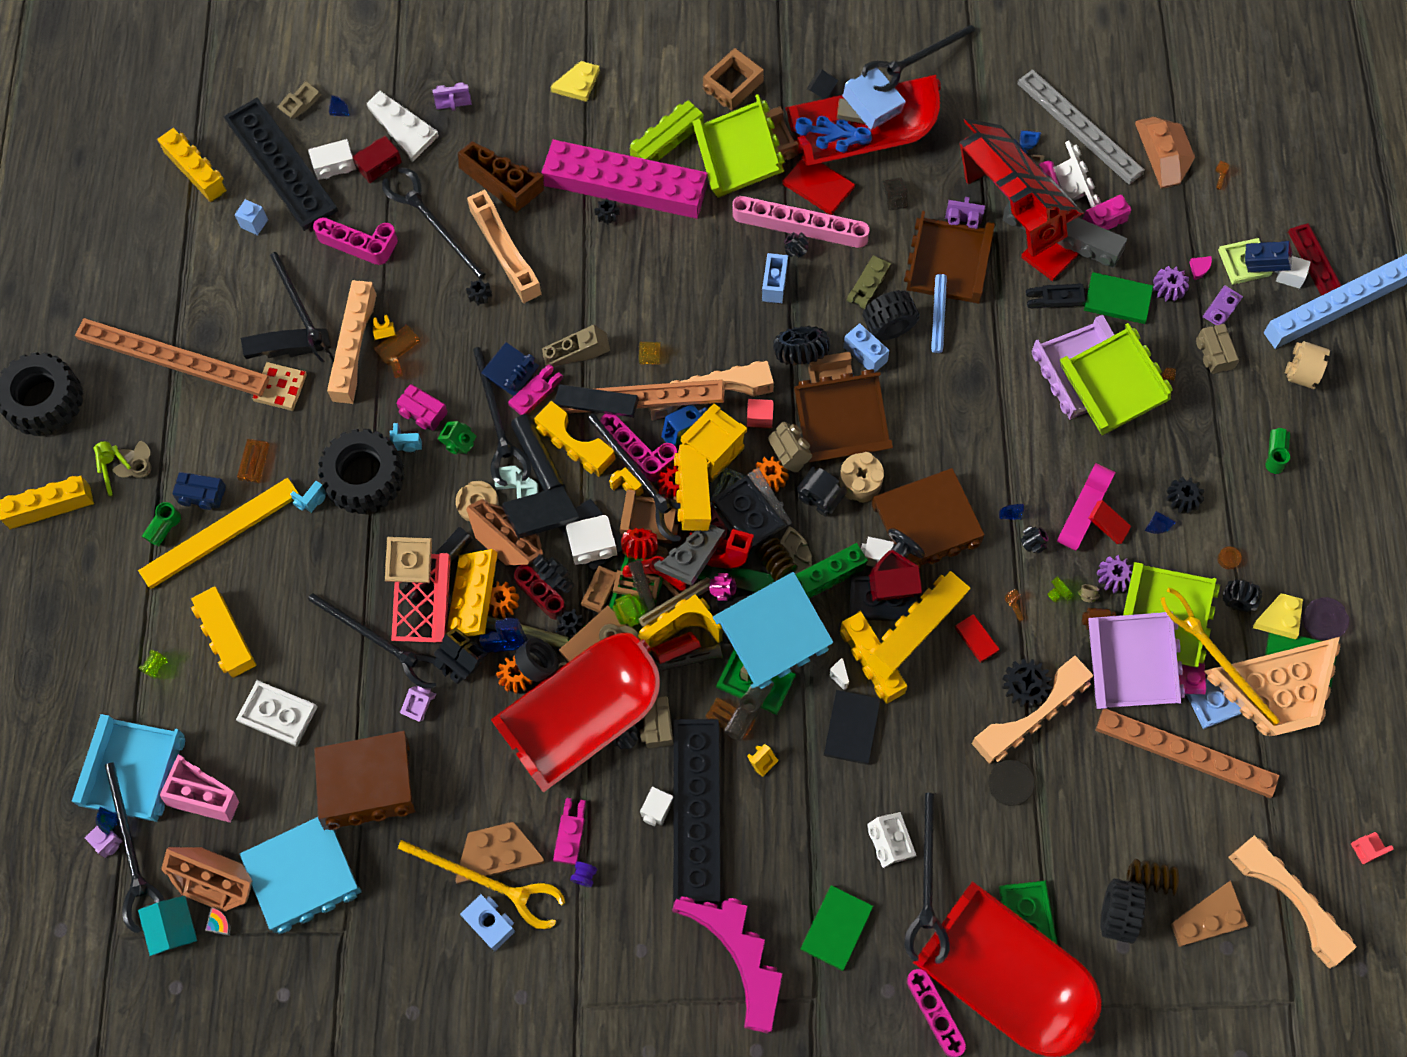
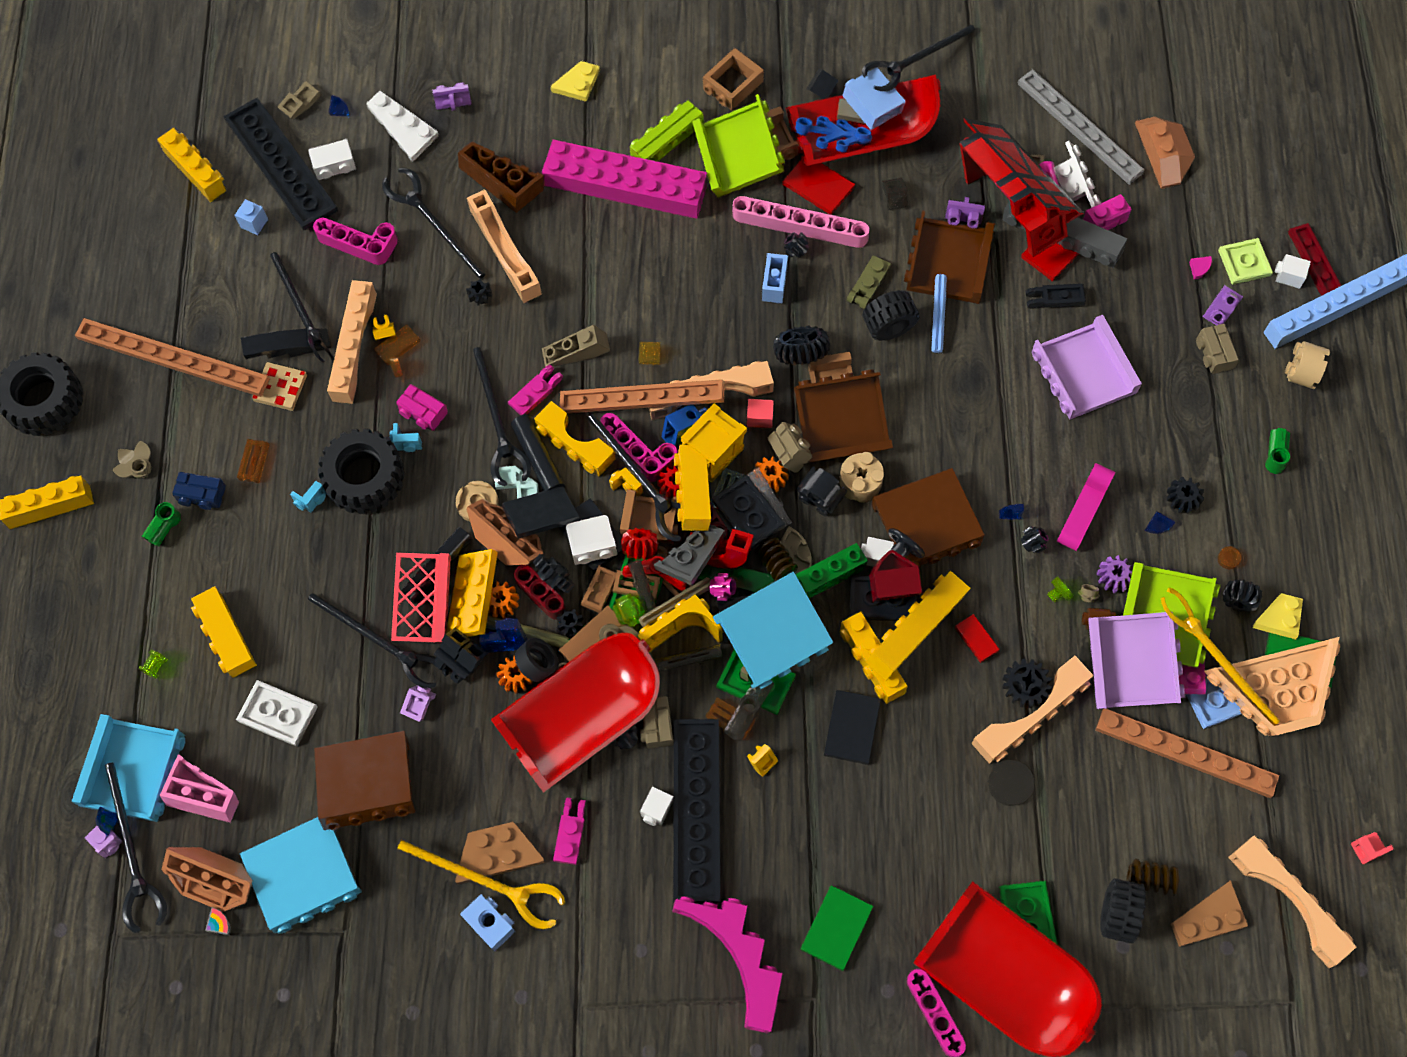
lime plant [94,441,131,496] -> none
yellow tile [138,477,299,589] -> none
teal slope [138,896,197,956] -> none
dark red brick [353,136,402,183] -> none
tan tile [385,537,432,583] -> none
green brick [438,421,476,454] -> none
dark blue hinge [481,342,539,397] -> none
black tile [554,384,639,418] -> none
dark purple wheel [570,862,598,887] -> none
black gear [594,198,620,225] -> none
red tile [651,632,701,664] -> none
white slope [830,658,849,690] -> none
light blue brick [843,323,889,373] -> none
white bracket [867,812,916,868] -> none
black piece [905,792,950,964] -> none
clear orange hand [1005,589,1024,621] -> none
blue tile [1019,131,1041,151] -> none
lime panel [1060,323,1173,435] -> none
green tile [1084,272,1153,324] -> none
red tile [1088,500,1131,544] -> none
medium lavender gear [1153,266,1189,302] -> none
clear orange hand [1161,368,1176,381] -> none
clear orange hand [1215,161,1229,190] -> none
dark blue brick [1245,241,1292,273] -> none
clear purple tile [1303,597,1350,641] -> none

